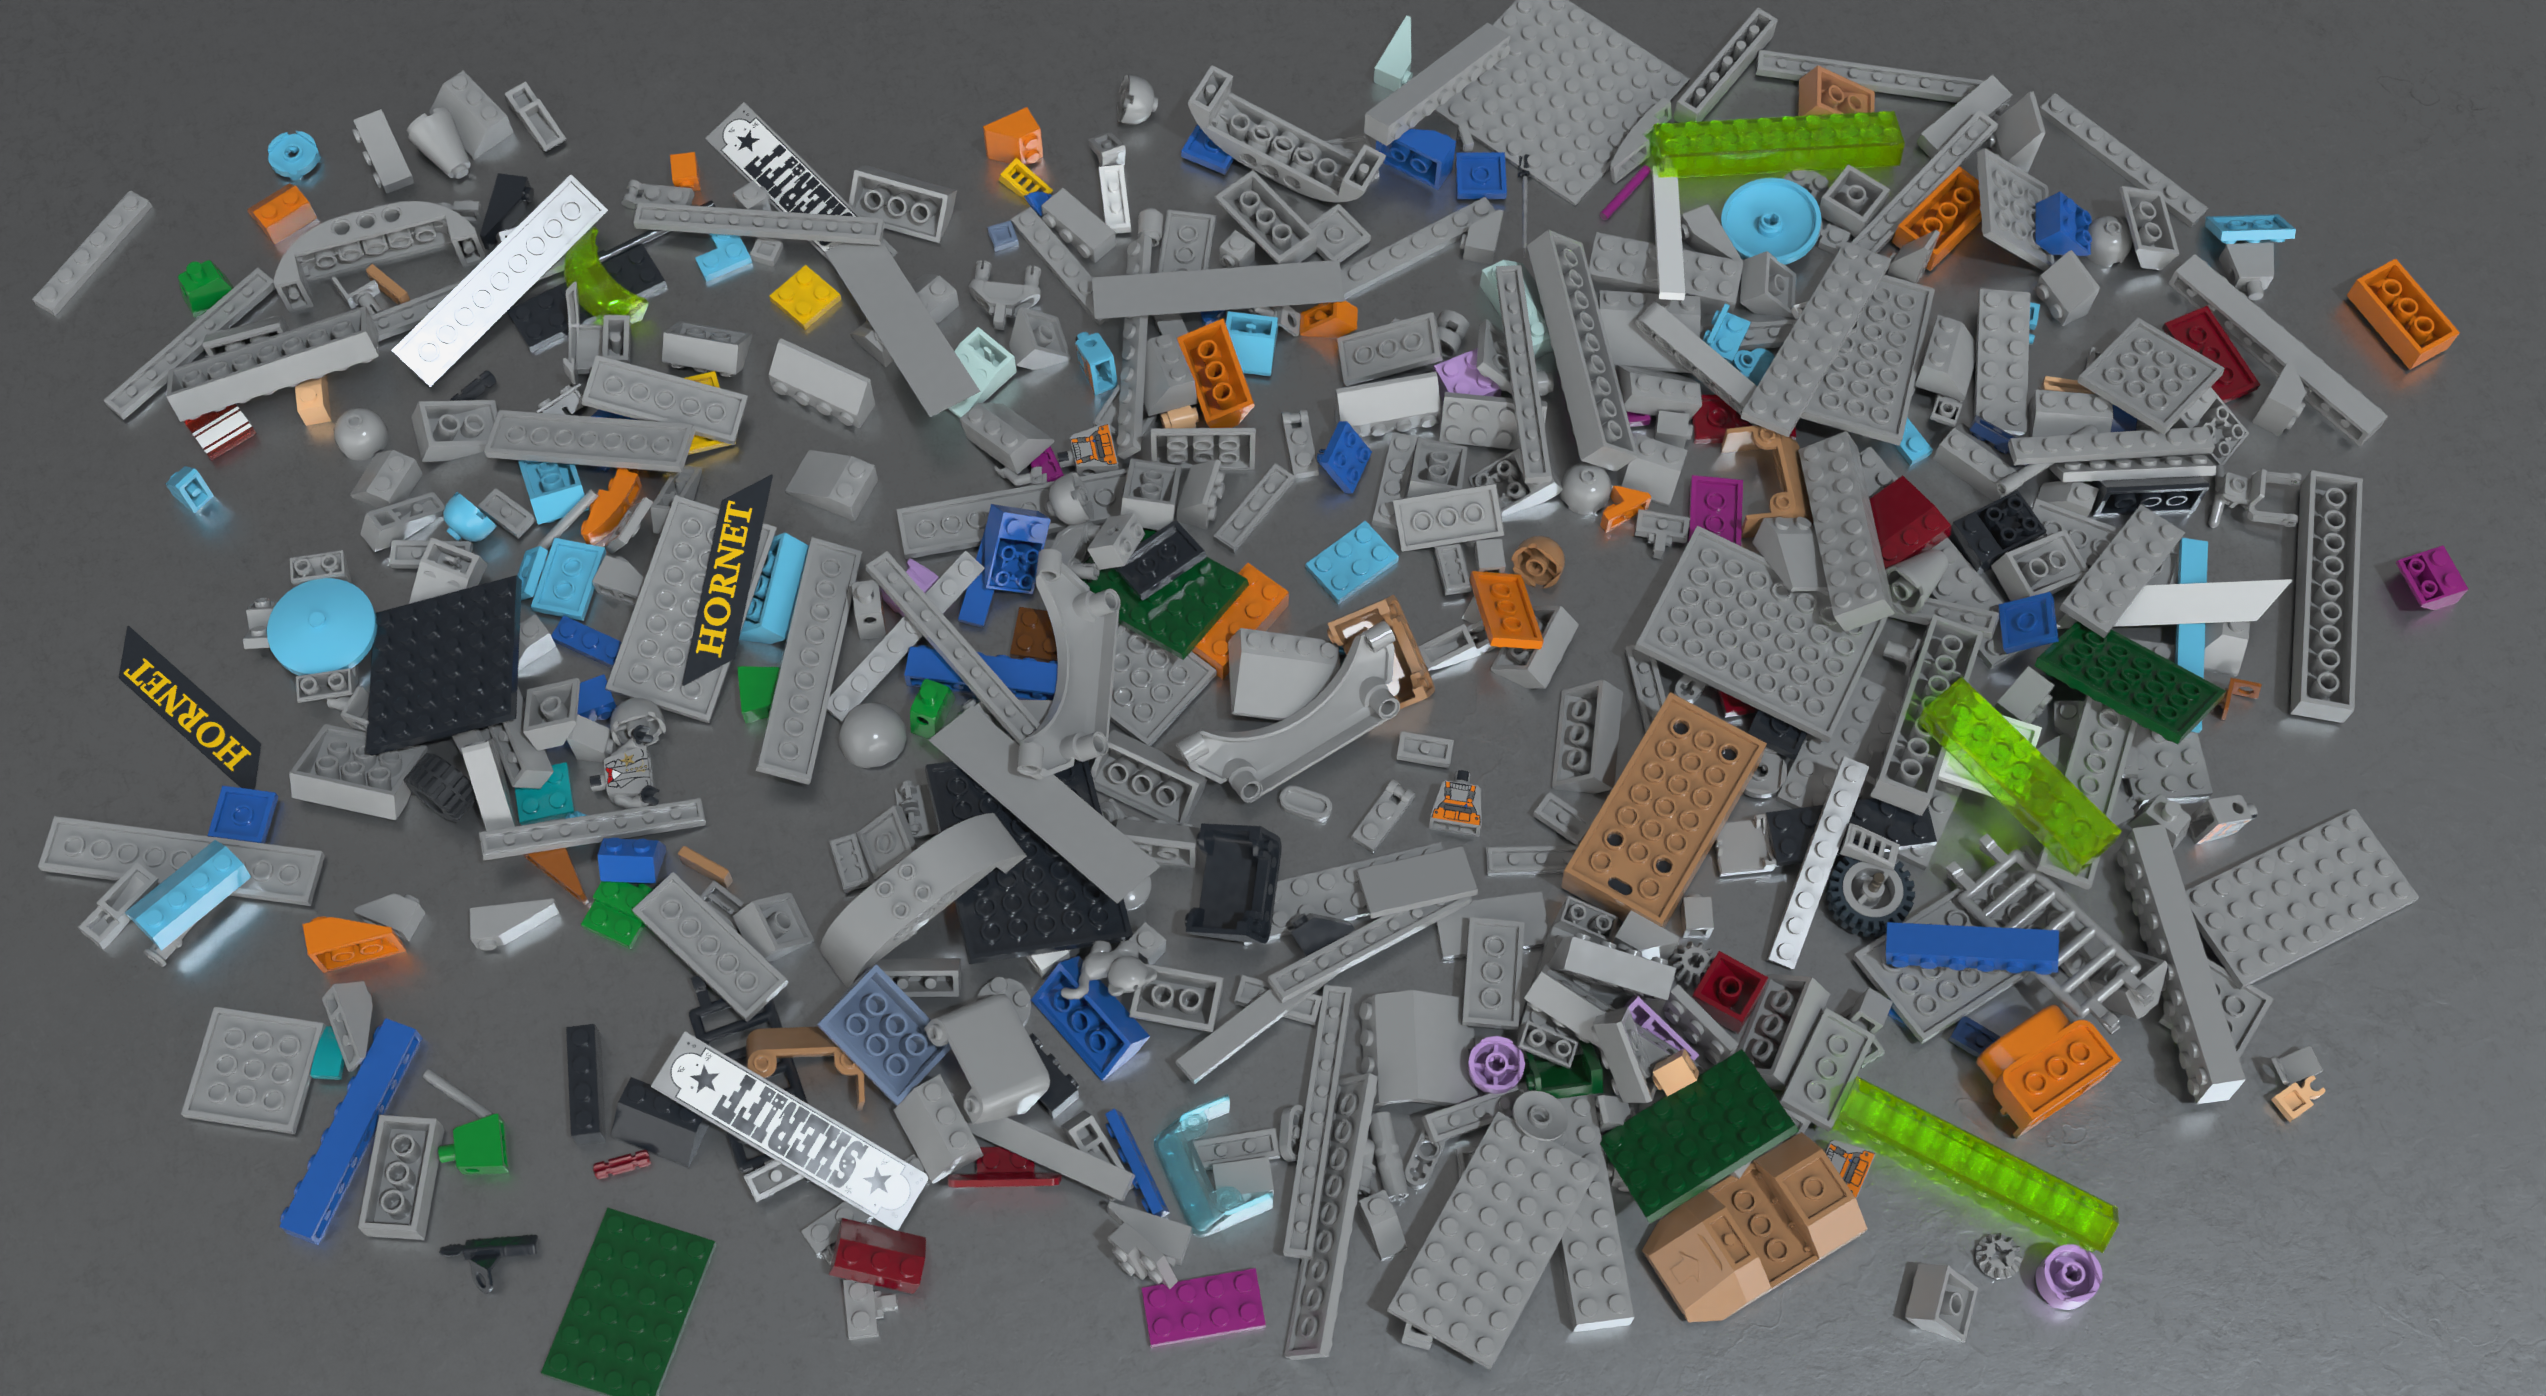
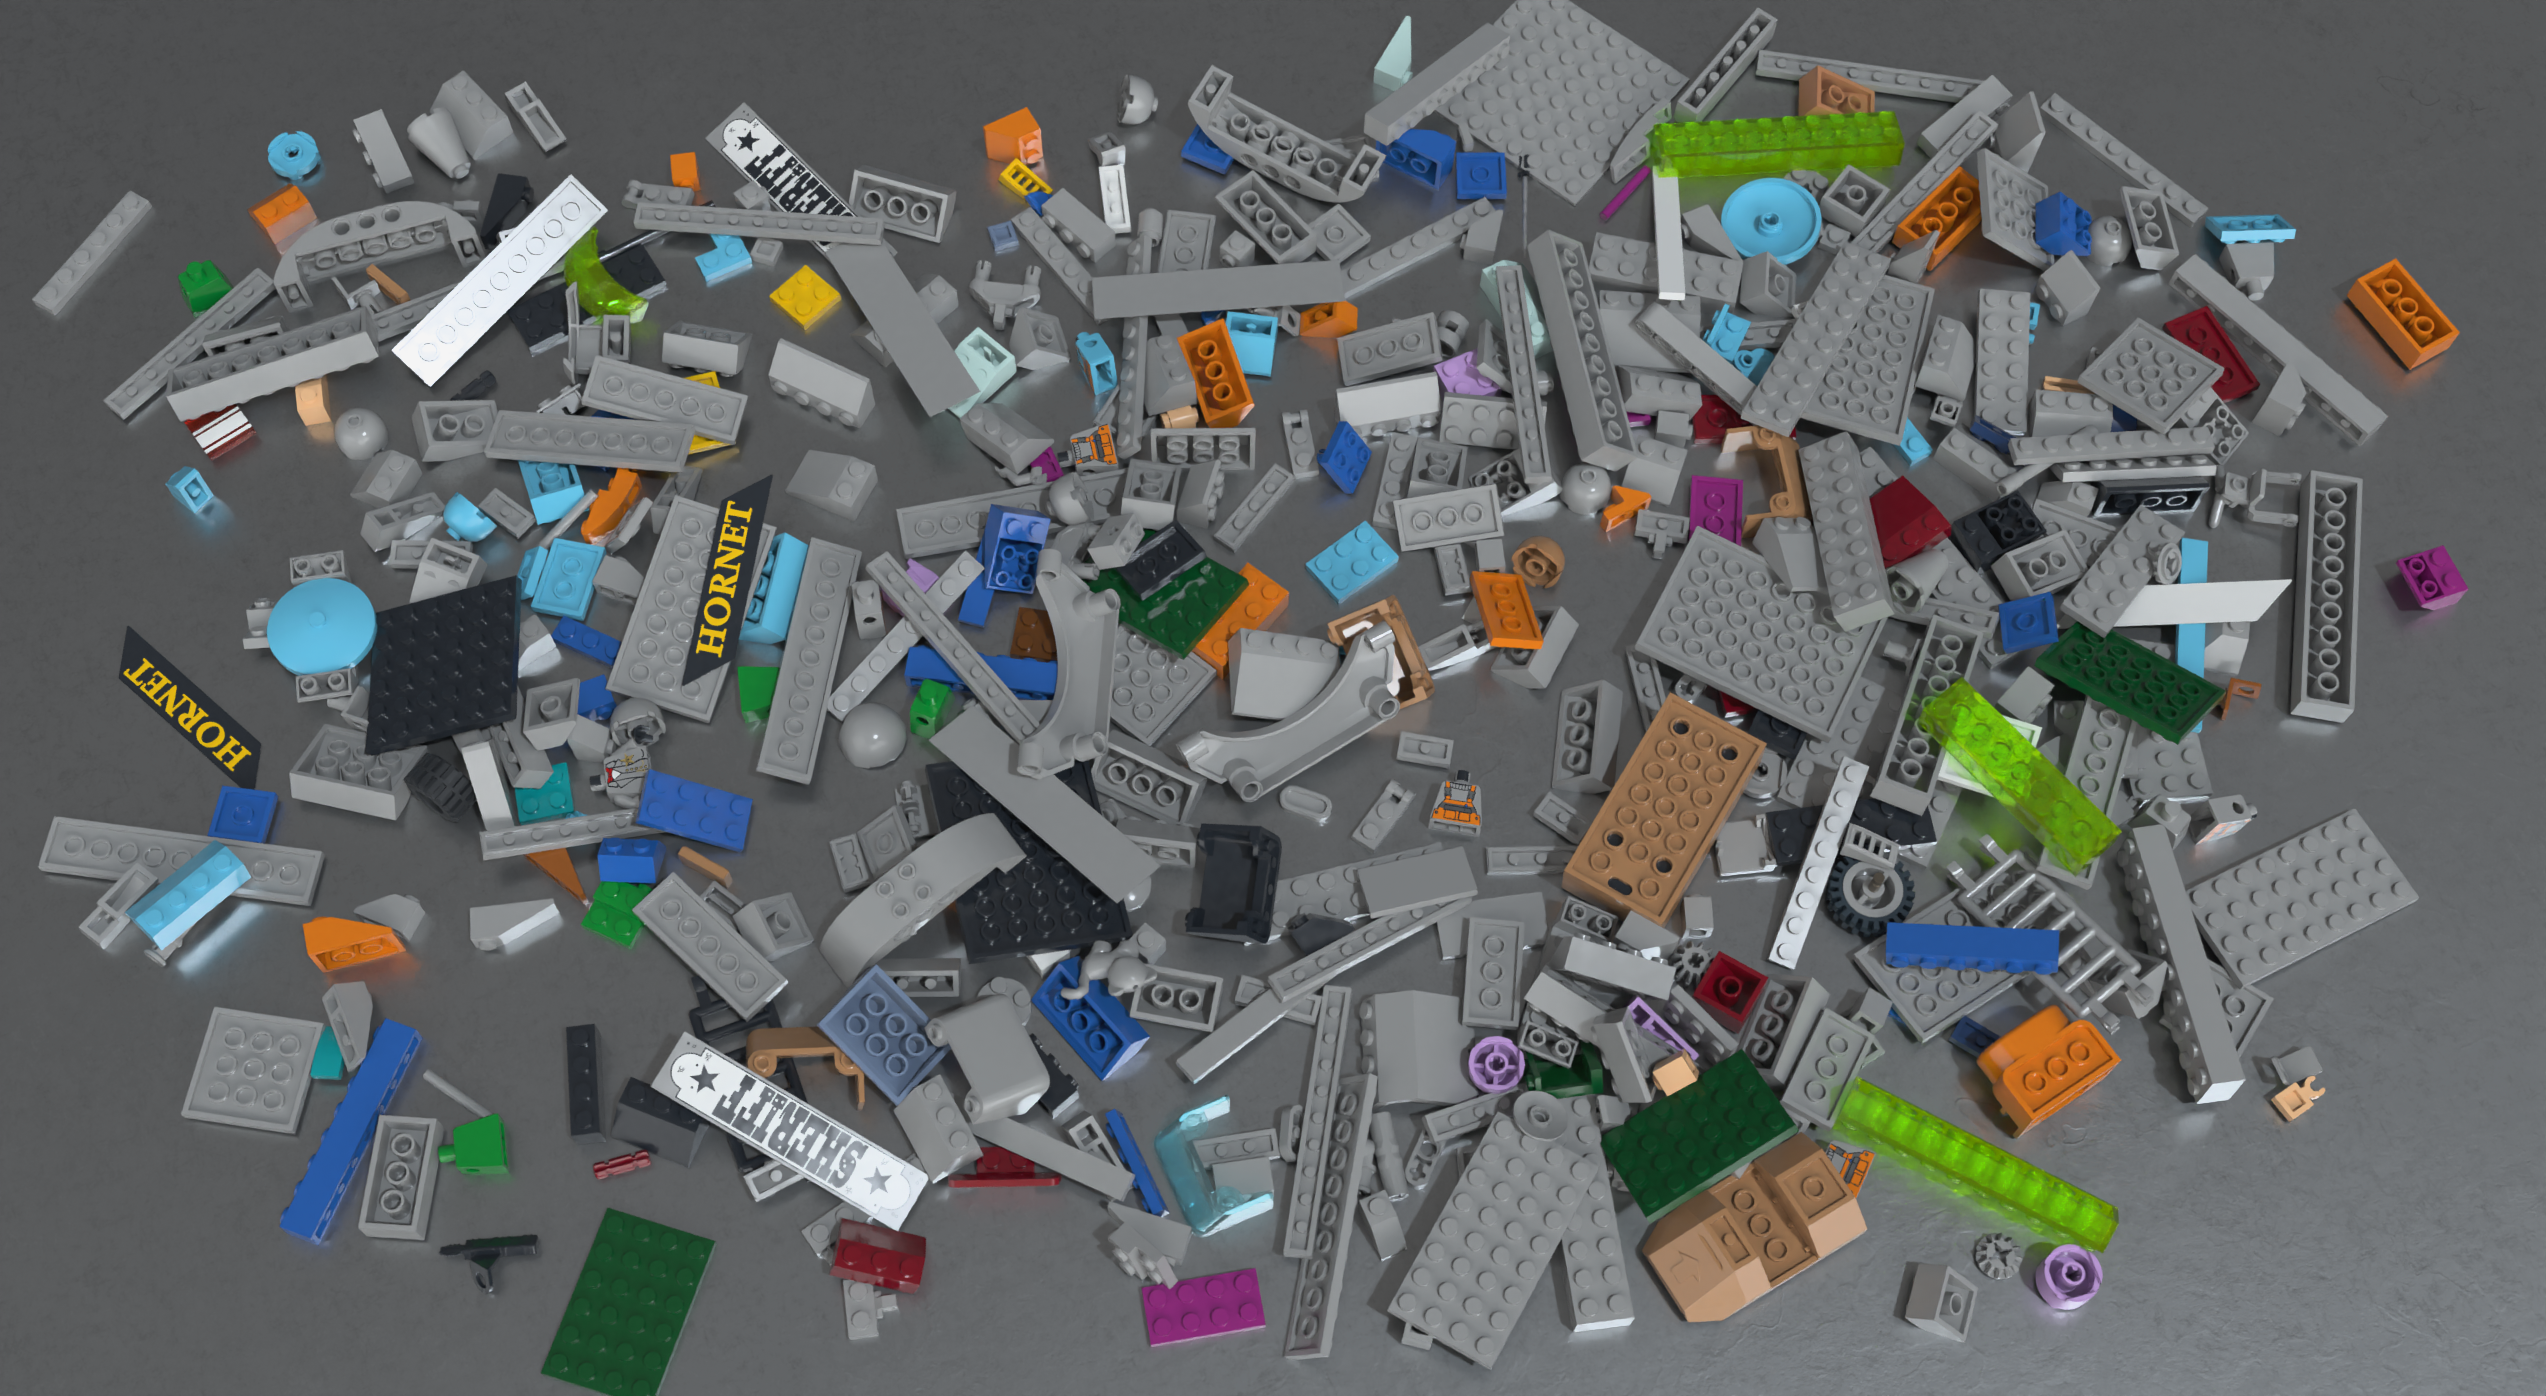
none -> blue plate [635,769,753,852]
none -> light grey gear [2152,542,2182,585]

